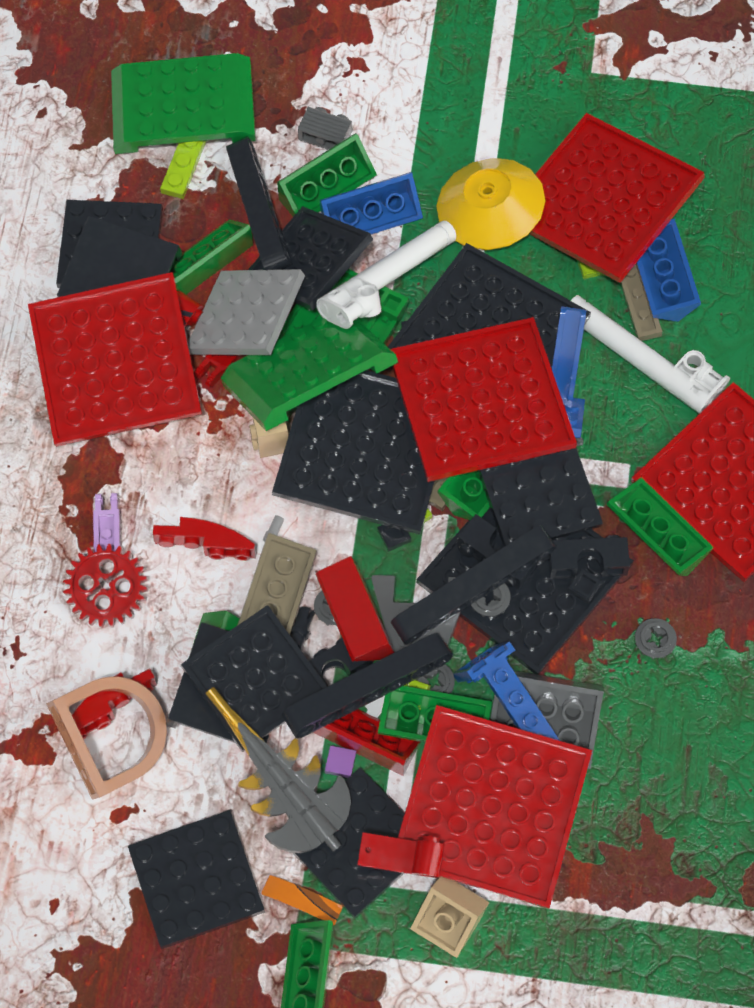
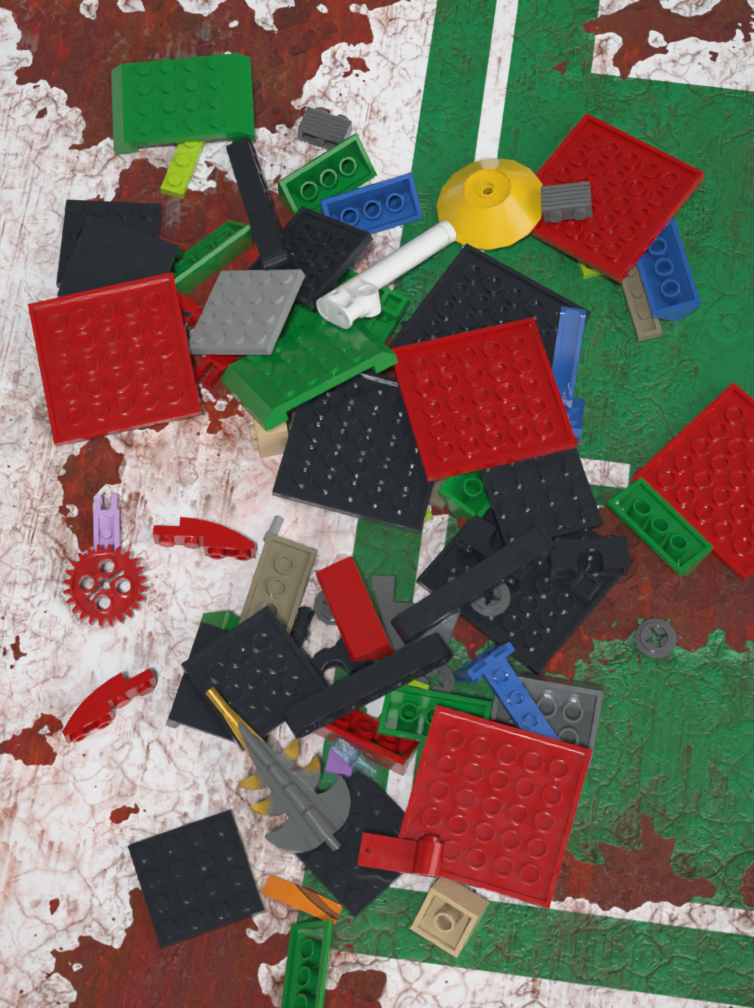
nougat window [46,677,167,800] -> none
black tile [377,525,411,552] -> none
white piece [571,295,730,414] -> none
none -> clear light blue axle [330,737,379,779]
none -> dark grey brick [541,181,593,223]

